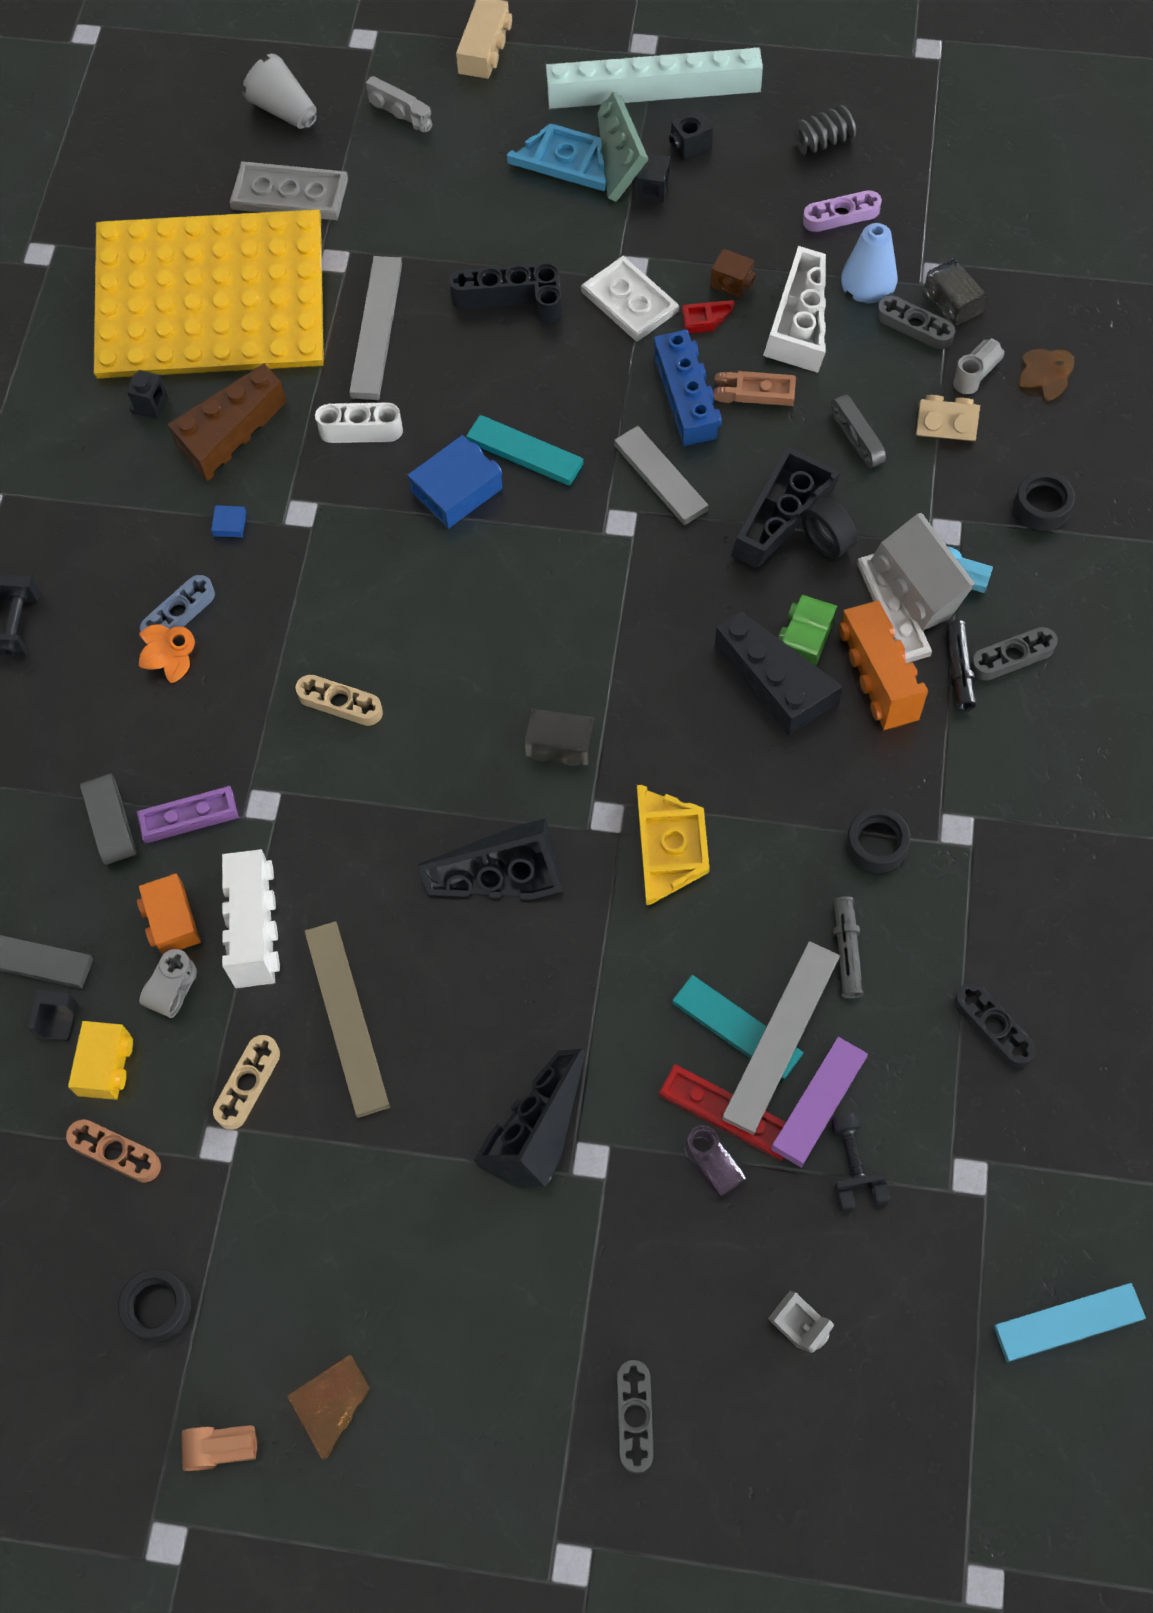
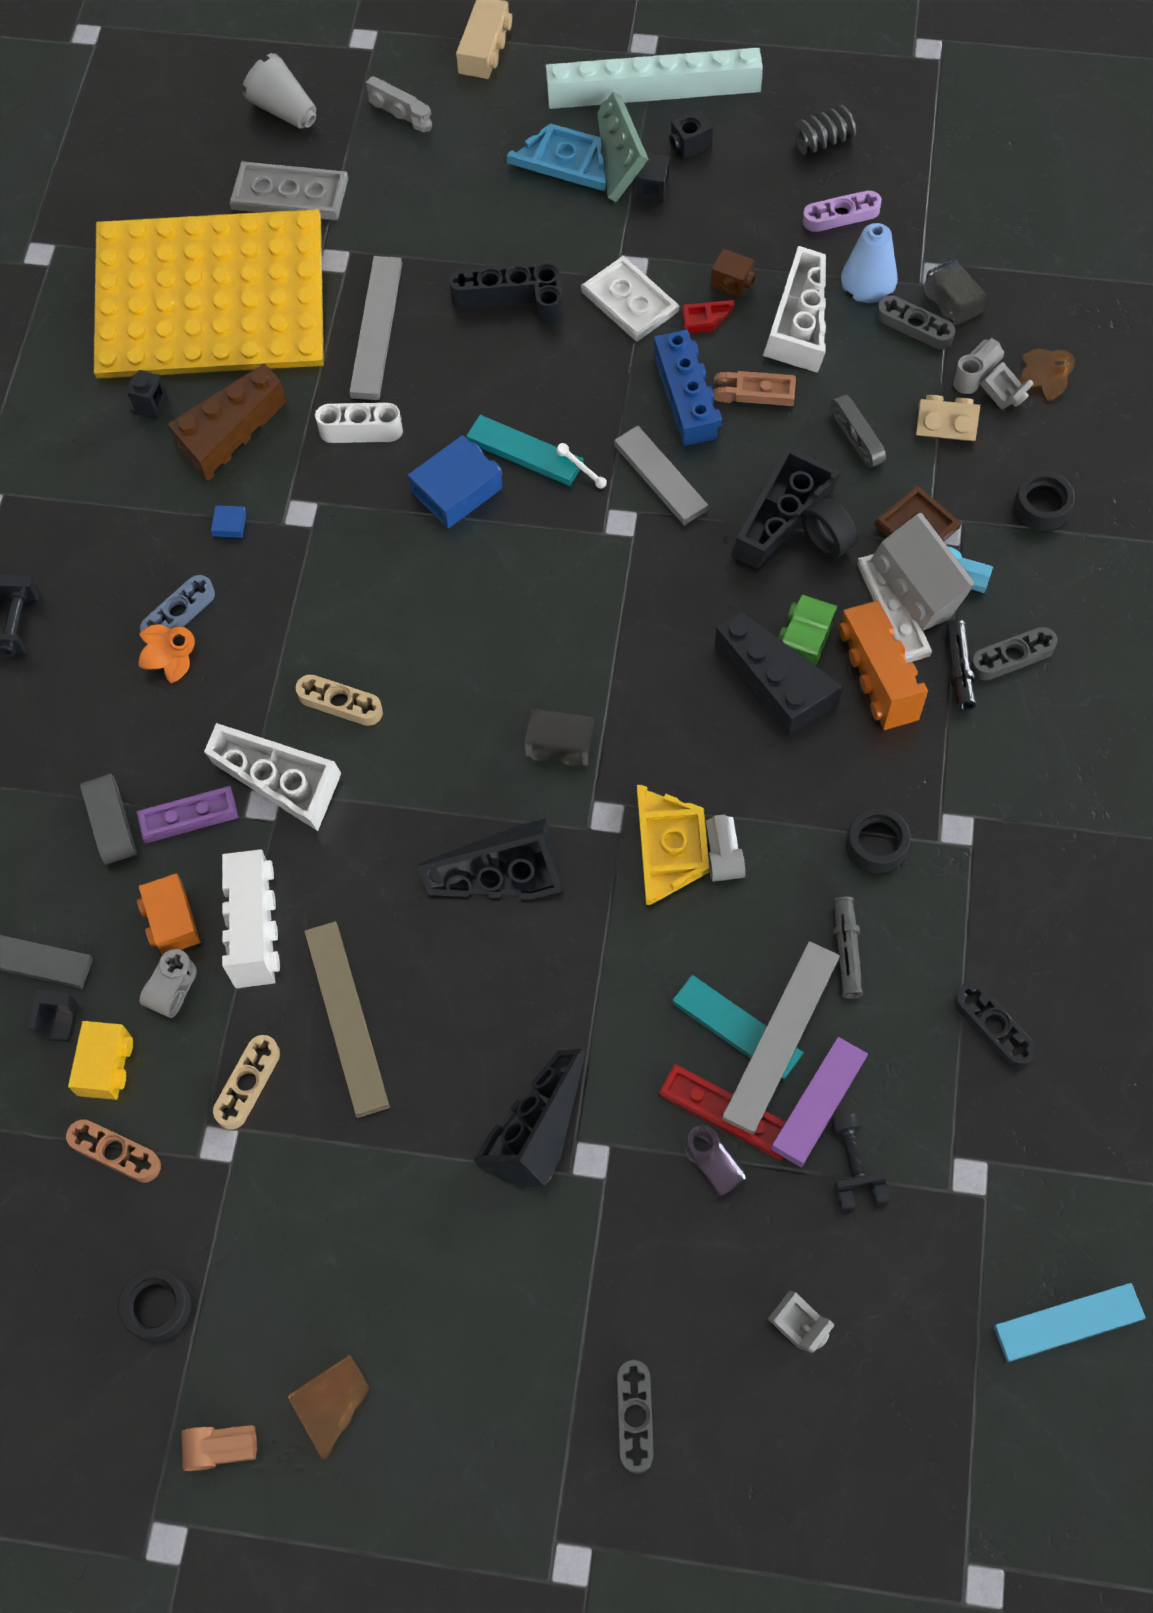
none -> white wedge [204,723,341,831]
none -> white hinge [556,443,607,488]
none -> light grey piece [705,815,745,882]
none -> reddish brown plate [874,485,961,542]
none -> light grey bracket [979,362,1034,410]

